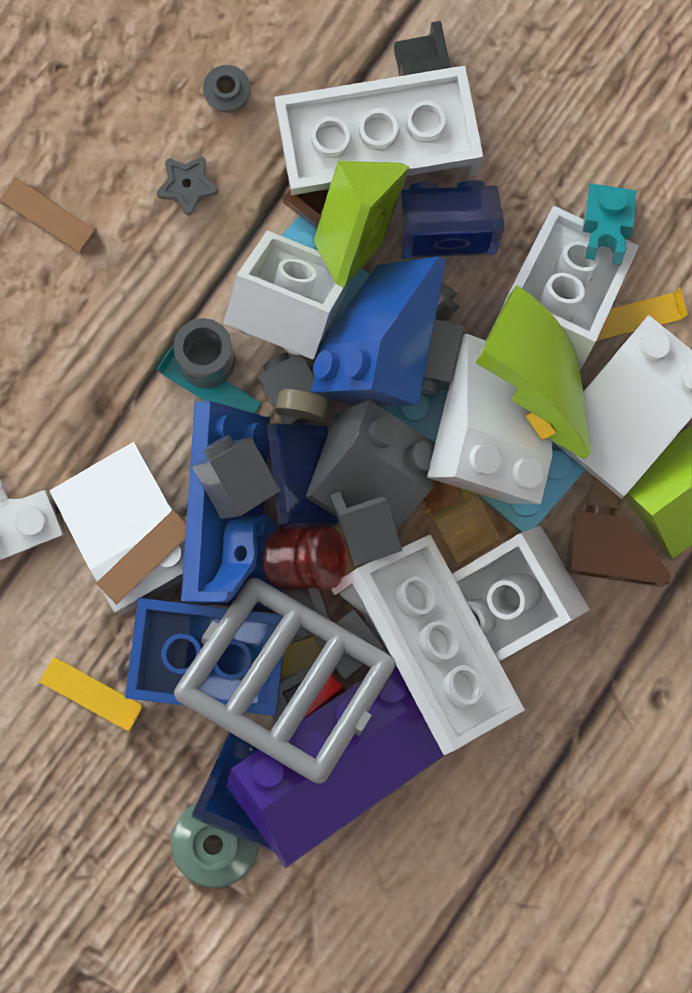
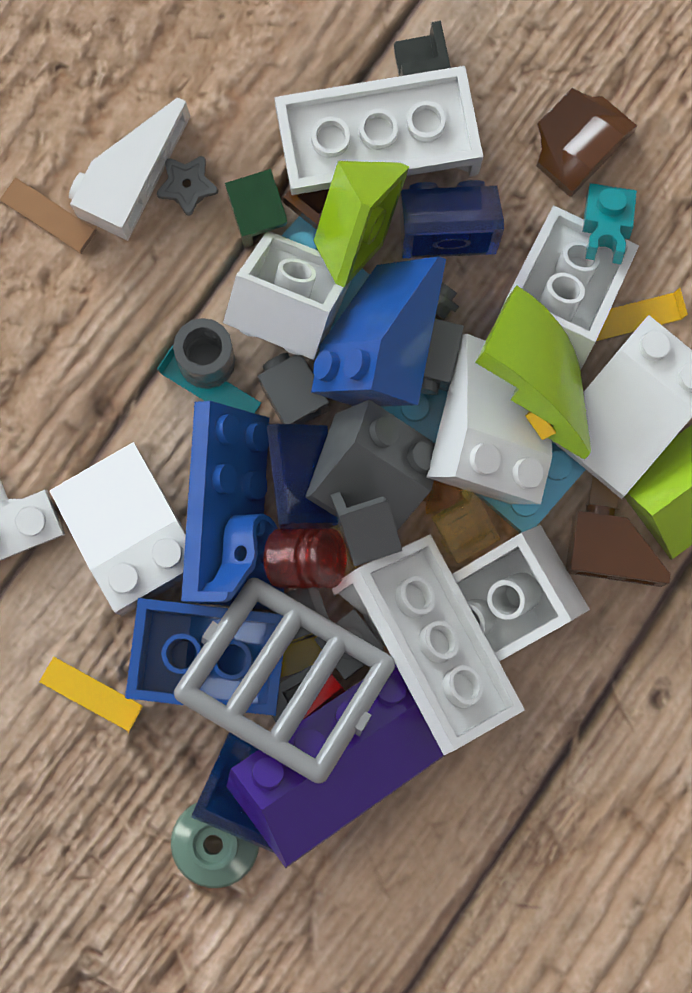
medium nougat piece [96,510,187,605] -> none
dark grey brick [192,435,281,519] -> none
dark grey plate [203,65,251,113] -> none
dark tan tile [275,389,328,423] -> none
none -> white slope [69,97,190,241]
none -> dark green panel [225,169,287,248]
none -> reddish brown slope [536,88,637,198]

